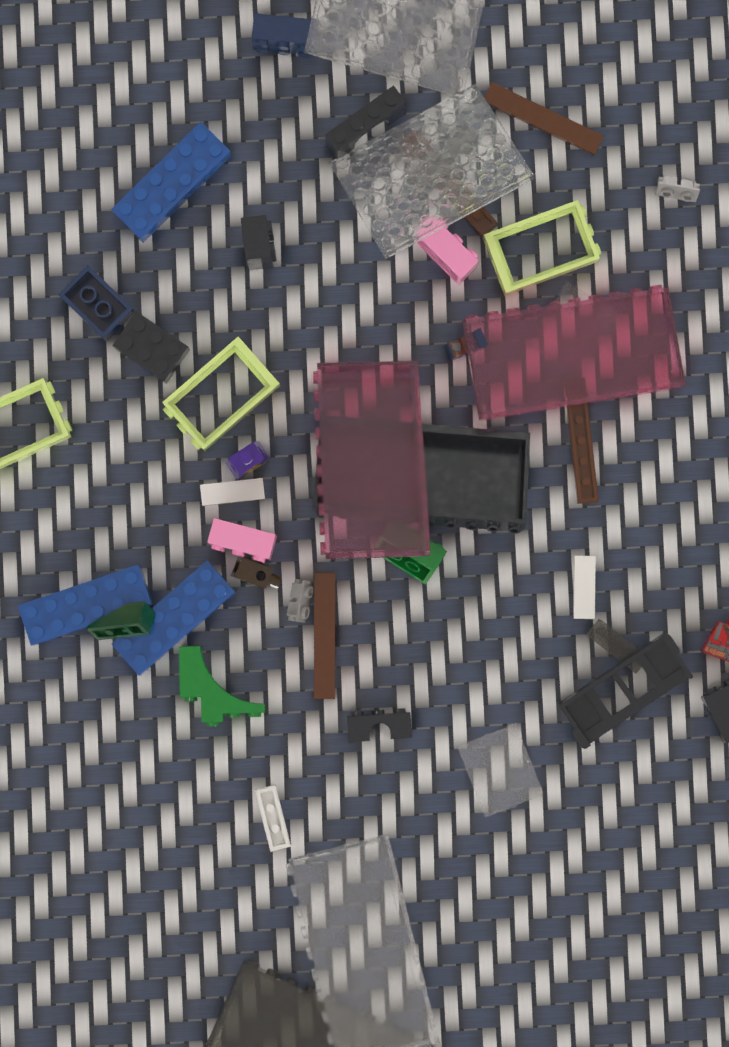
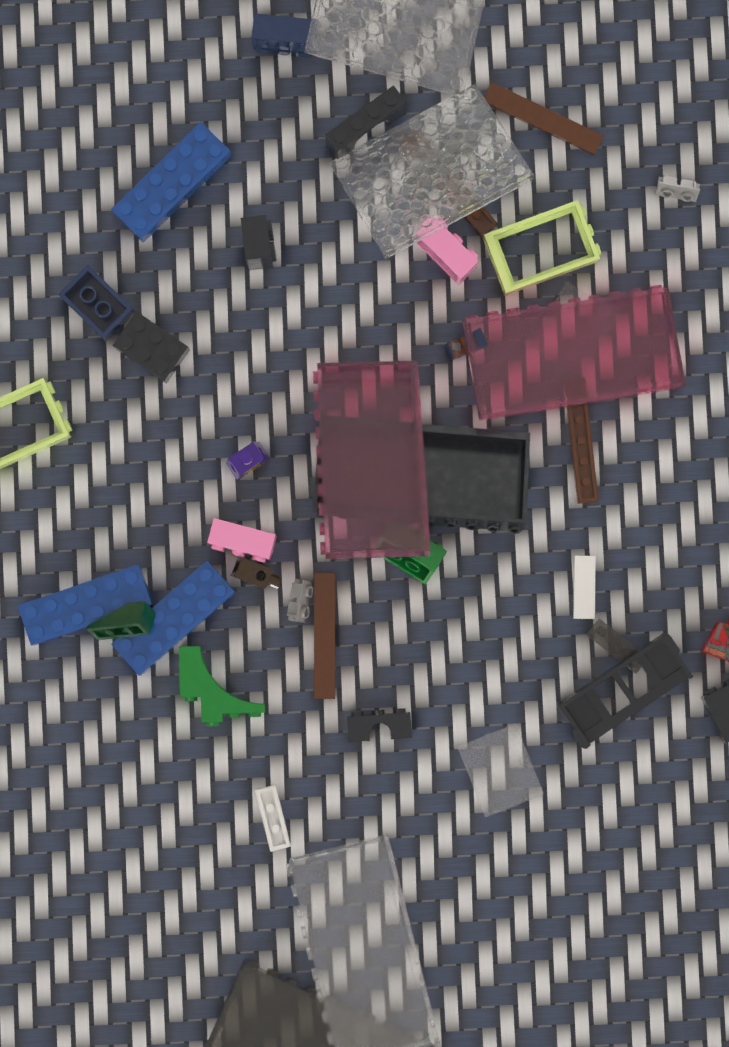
yellowish green door [162,337,280,451] -> none
white tile [200,478,265,506] -> none

